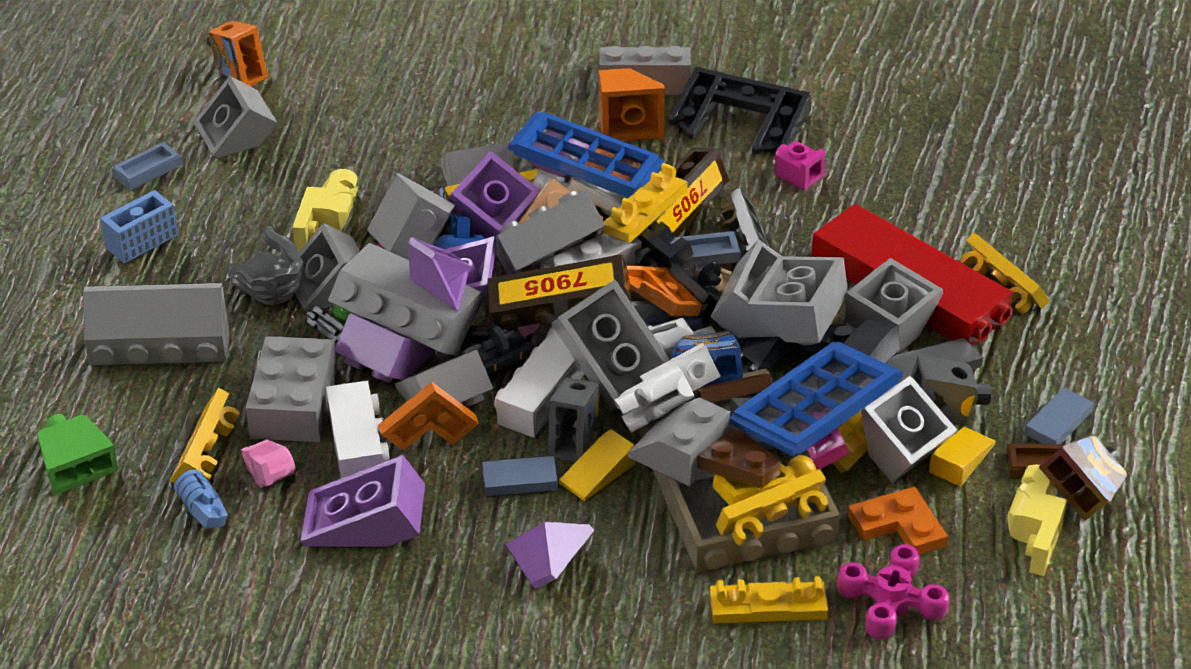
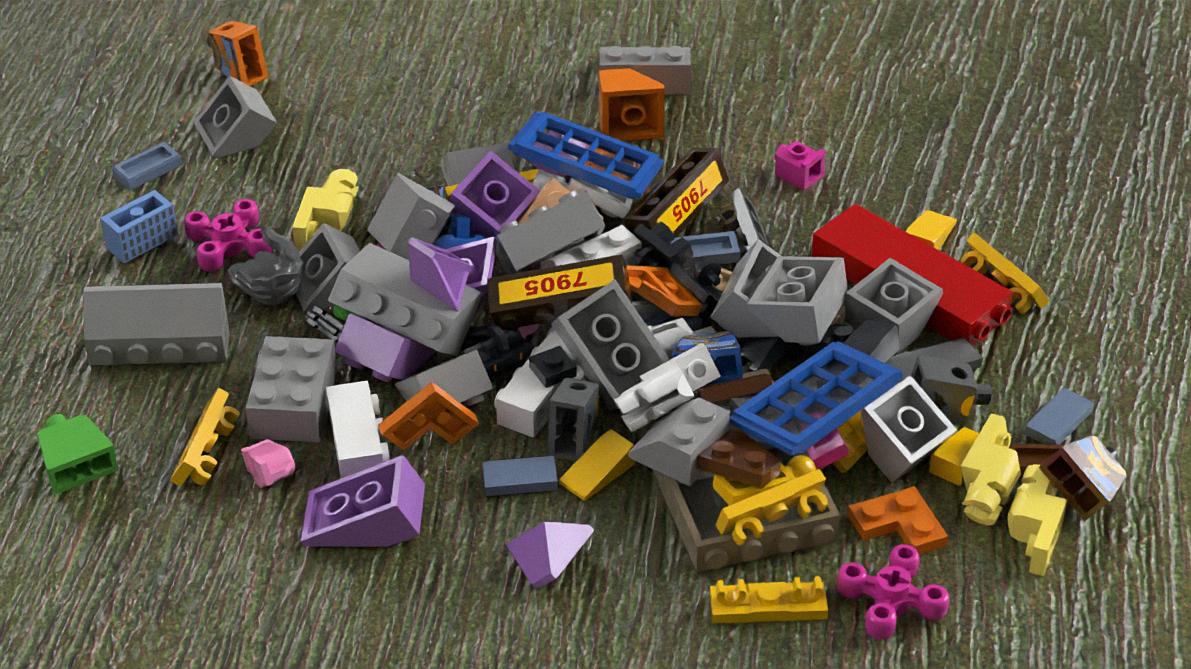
medium blue hinge [174,470,228,529] -> none
yellow plate [603,163,688,243] -> none
black wedge [669,67,811,154] -> none
none -> dark pink gear [184,199,273,272]
none -> black plate [529,346,577,388]
none -> yellow slope [906,210,957,250]
none -> light yellow plate [961,413,1021,526]

